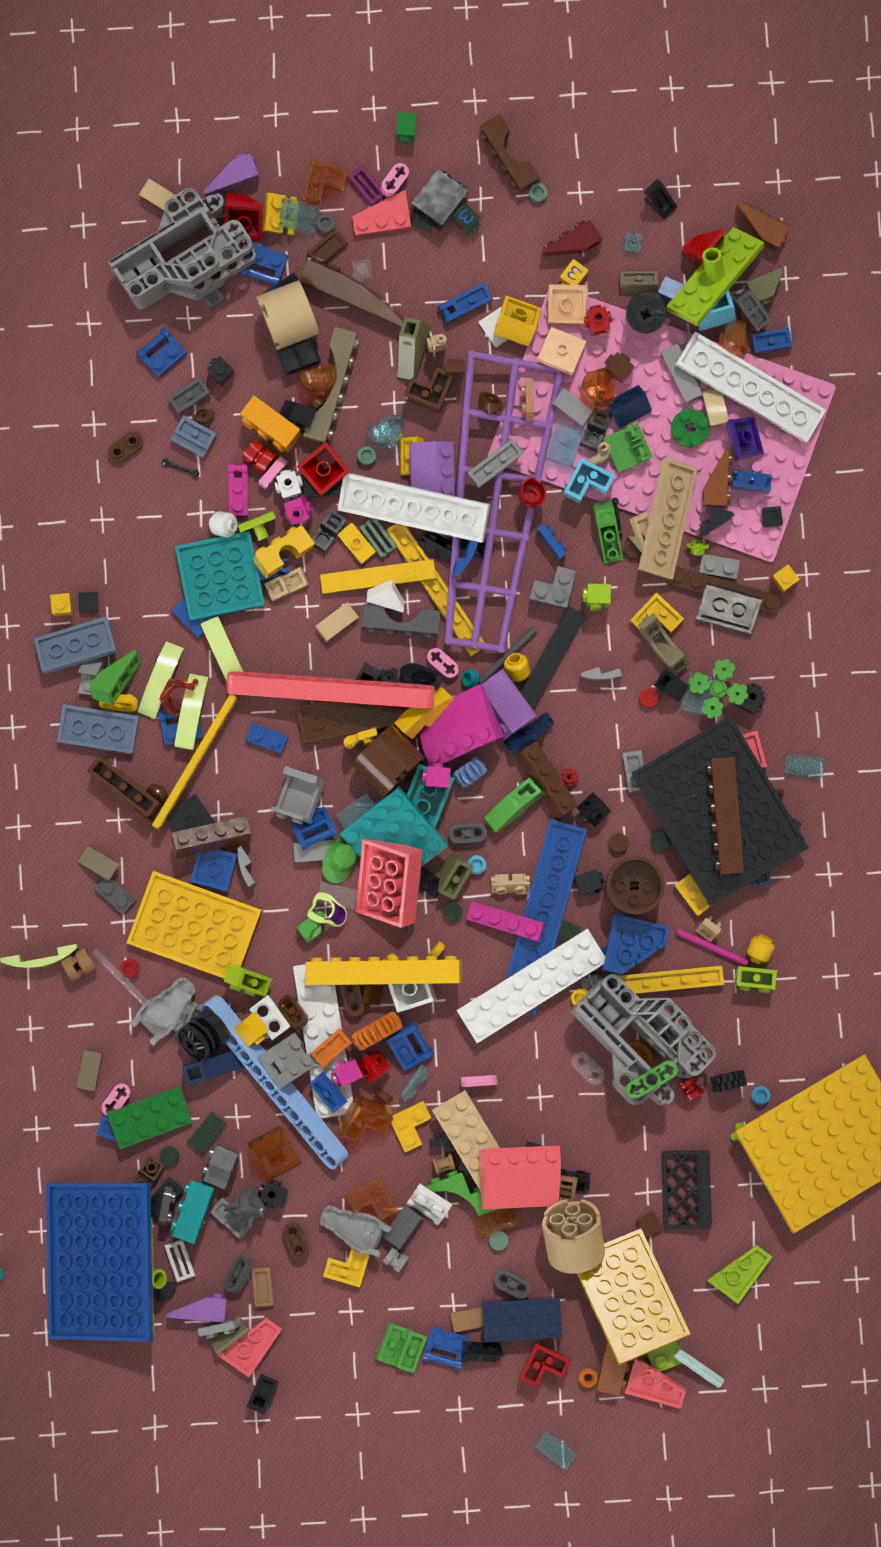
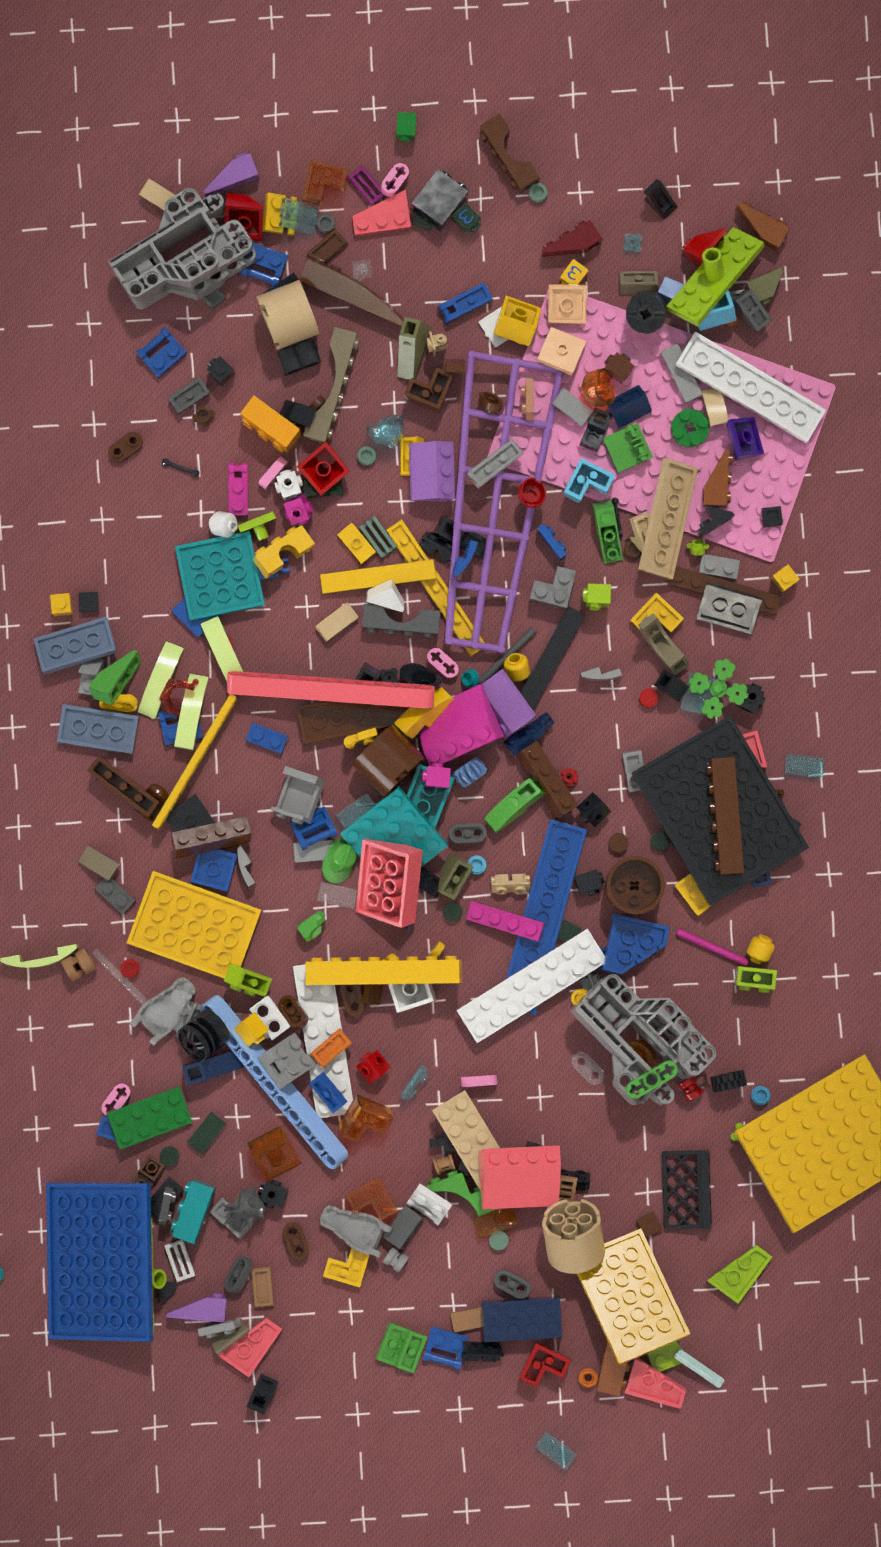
dark tan slope [77,1050,103,1091] -> none
sand blue plate [170,415,217,458] -> none
flat silver brick [202,1144,240,1189] -> none
red wheel [242,439,278,474] -> none
tan slope [265,567,309,601] -> none
clear orange cylinder [298,364,337,396] -> none
yellowish green piece [307,892,347,927] -> none
black slope [311,509,347,554] -> none
dark pink brick [331,1059,363,1087] -> none
white plate [338,473,491,543] -> none
orange gear [352,1012,403,1051] -> none
reddish brown tile [374,1088,393,1105] -> none
blue plate [386,1021,434,1071] -> none
yellow plate [389,1101,432,1152] -> none
clear light blue plate [546,422,583,467] -> none
red brick [584,305,612,336] -> none
tan arm [589,442,610,466] -> none
yellow plate [607,966,724,994] -> none
tan tile [696,916,721,942] -> none
clear orange cylinder [719,320,748,358] -> none
blue hinge [731,470,772,494] -> none
blue plate [751,328,792,354] -> none

